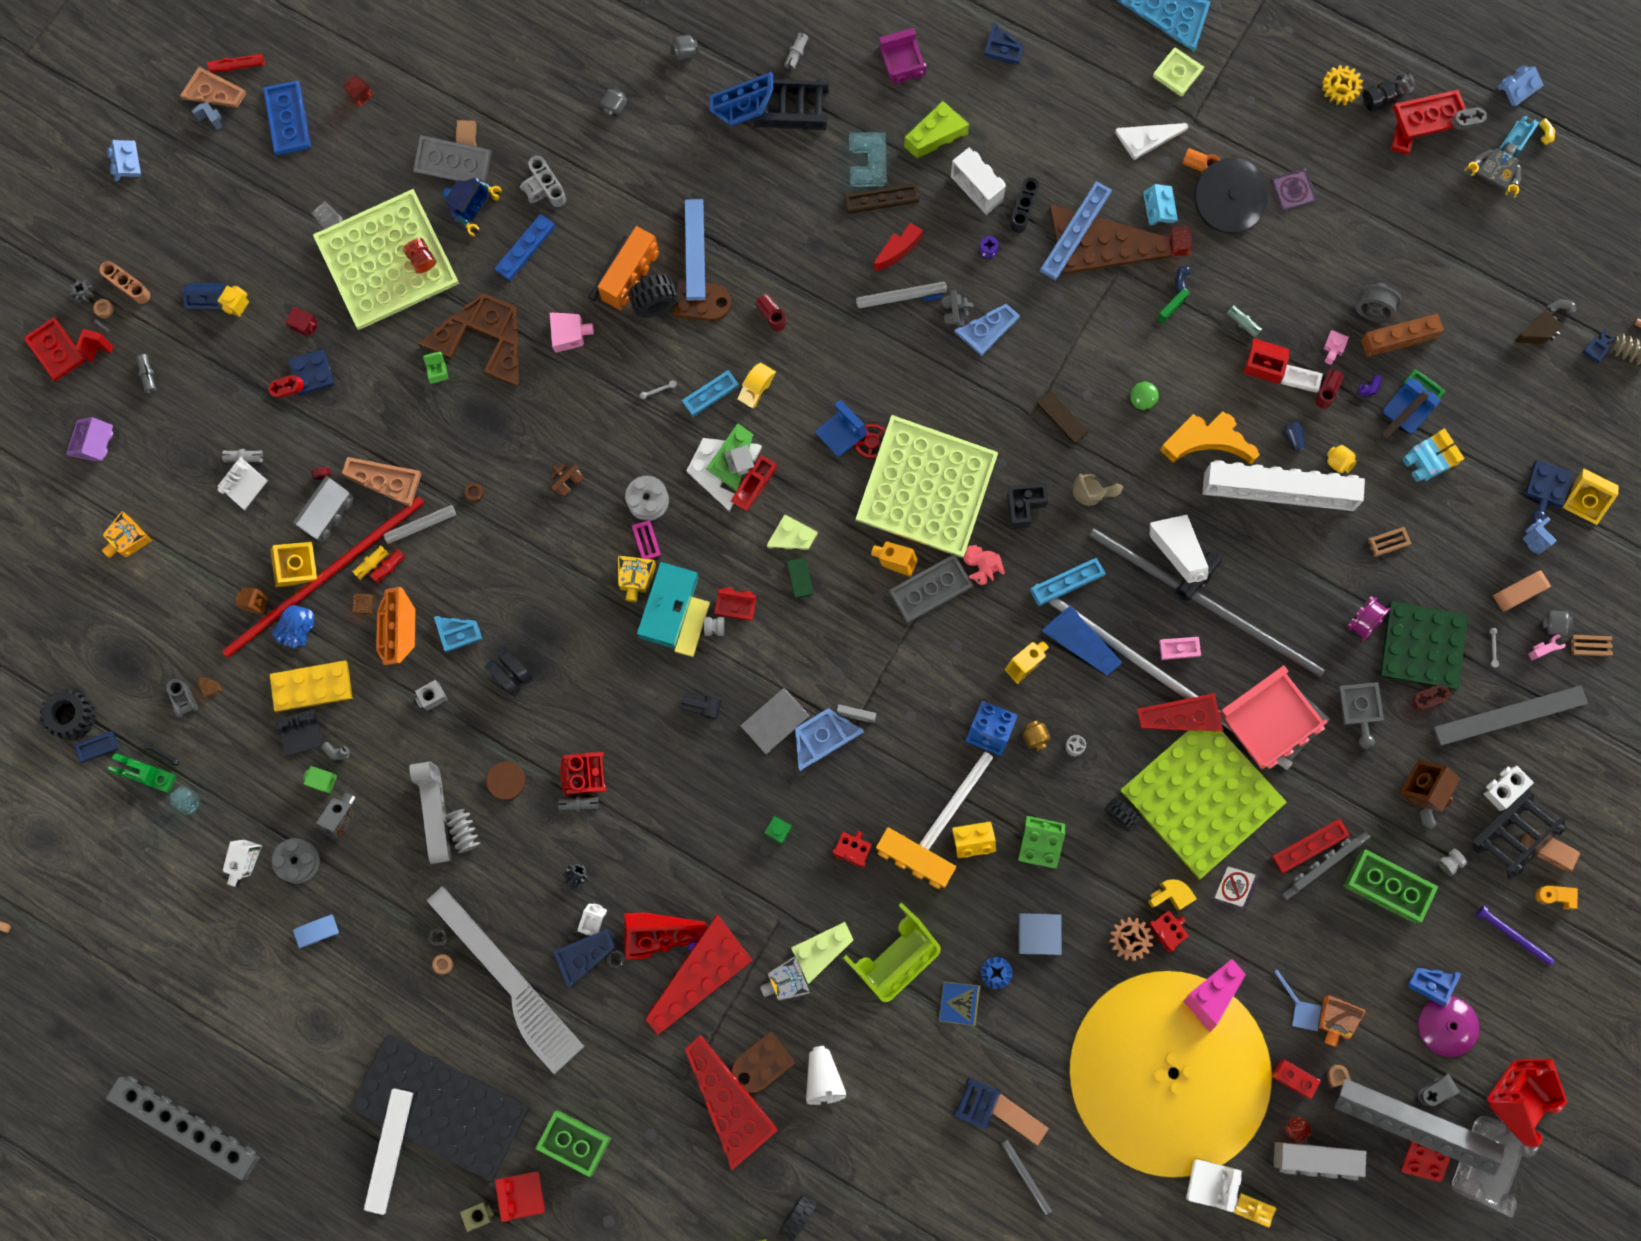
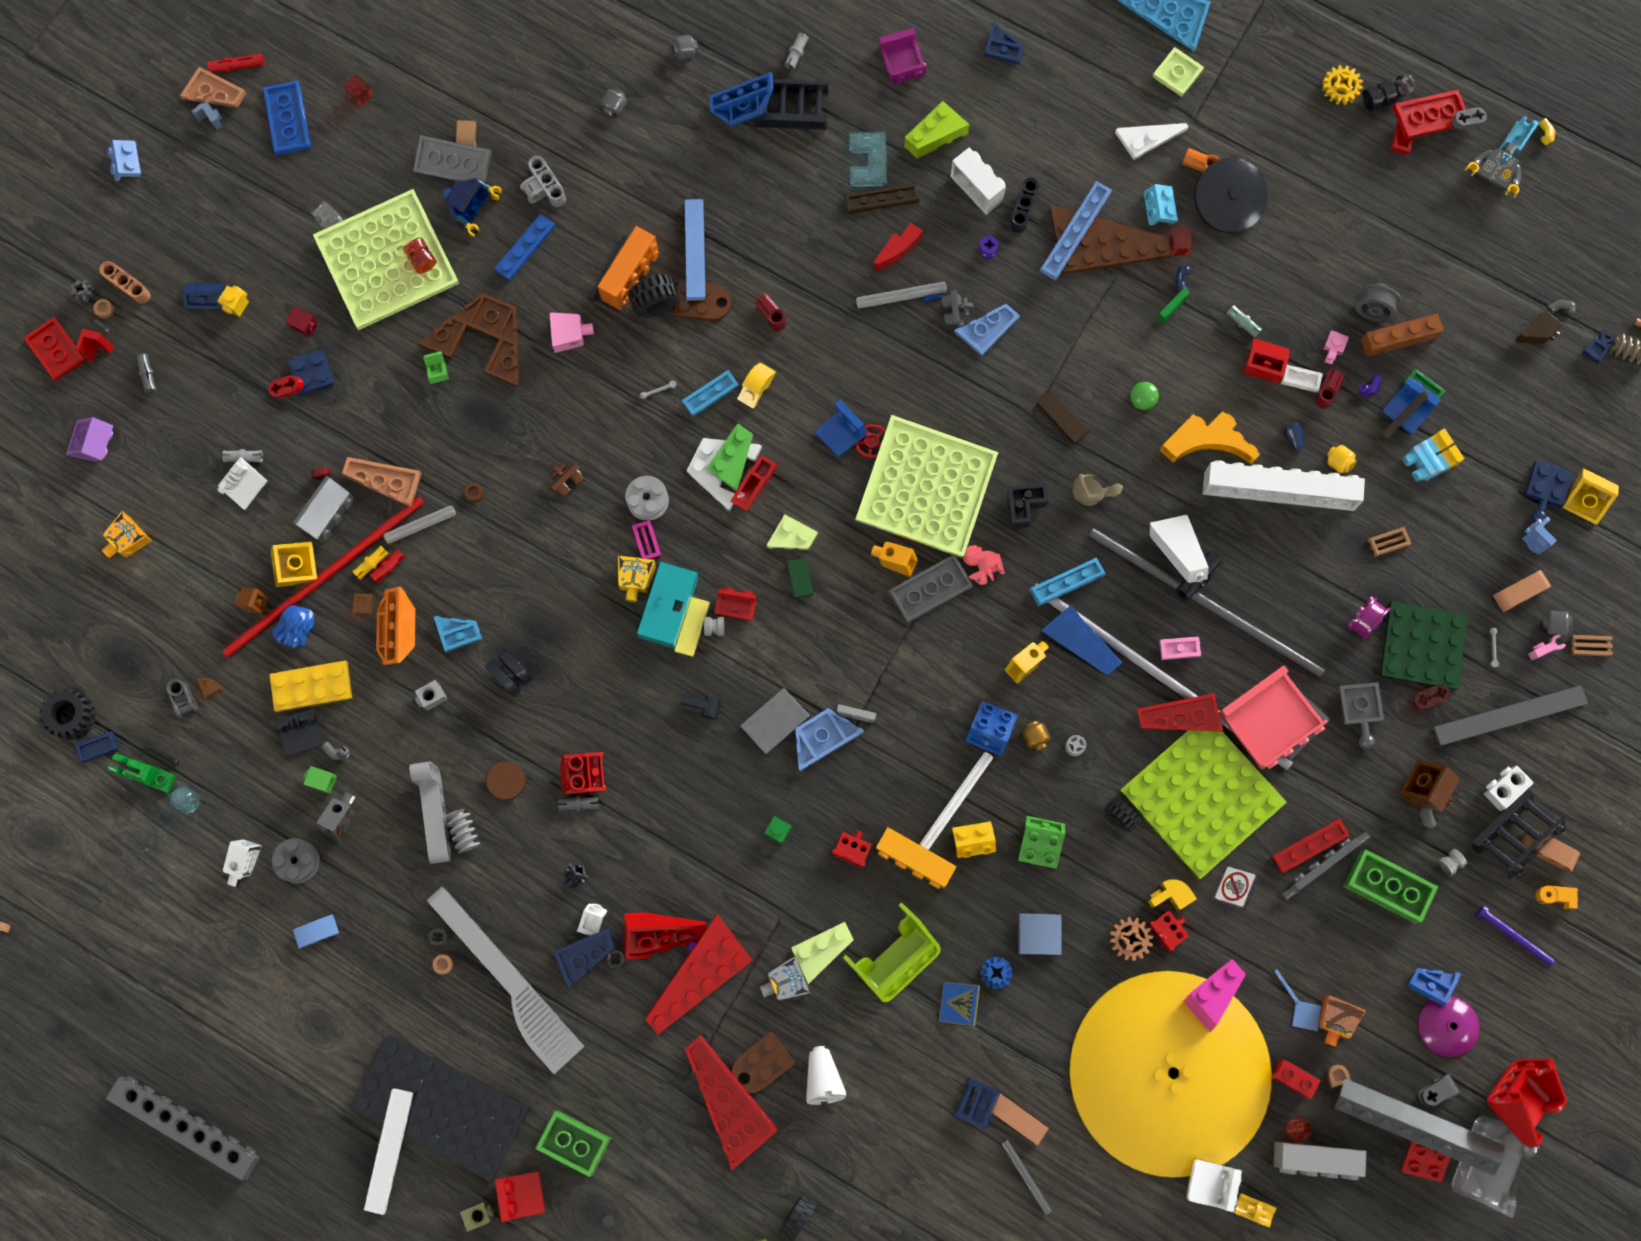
light grey brick [724,445,754,476] -> none
clear purple piece [1271,168,1318,211] -> none
medium blue bracket [1497,66,1544,106] -> none

